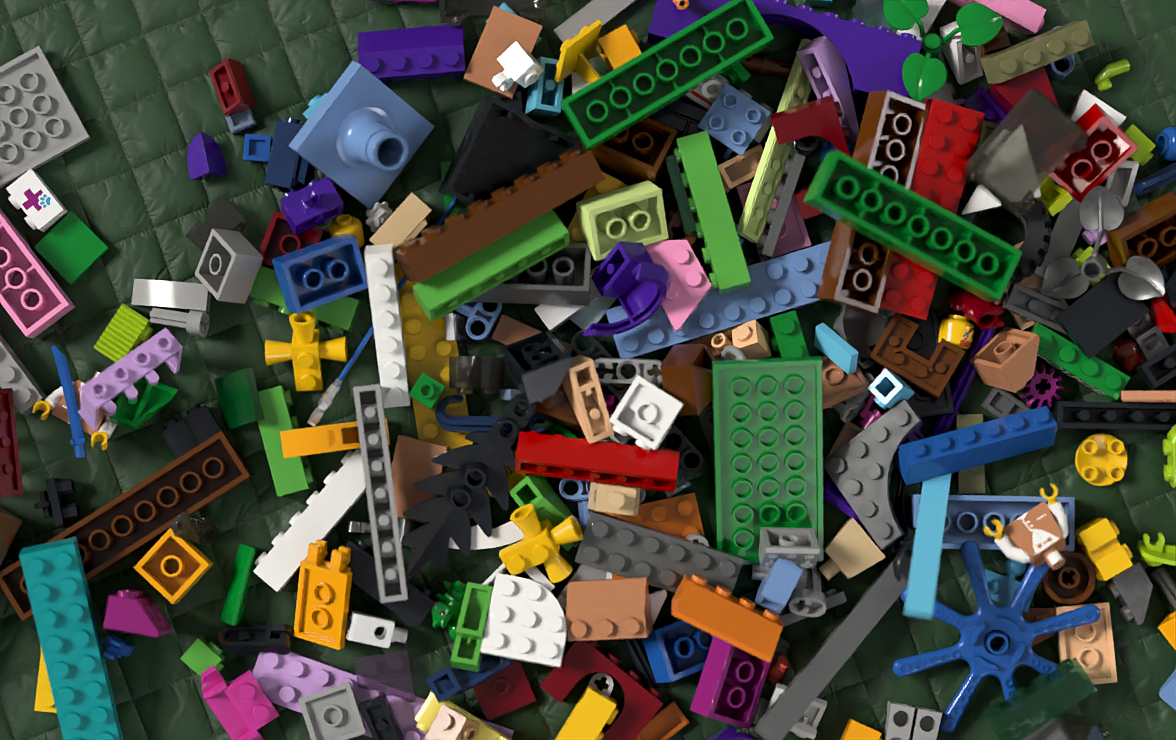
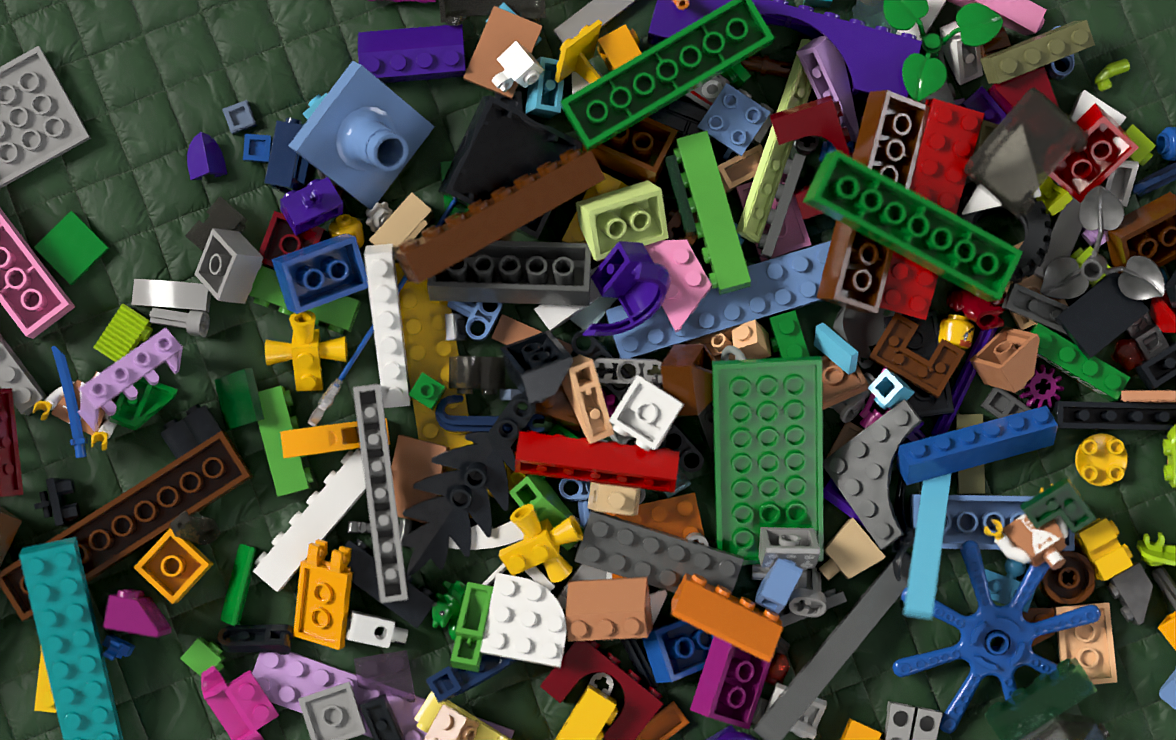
white brick [6,169,69,233] -> none
dark red slope [209,58,255,117] -> none
bright green brick [413,209,569,323] -> none
dark red plate [473,660,536,721] -> none
none -> dark green plate [1020,477,1096,533]

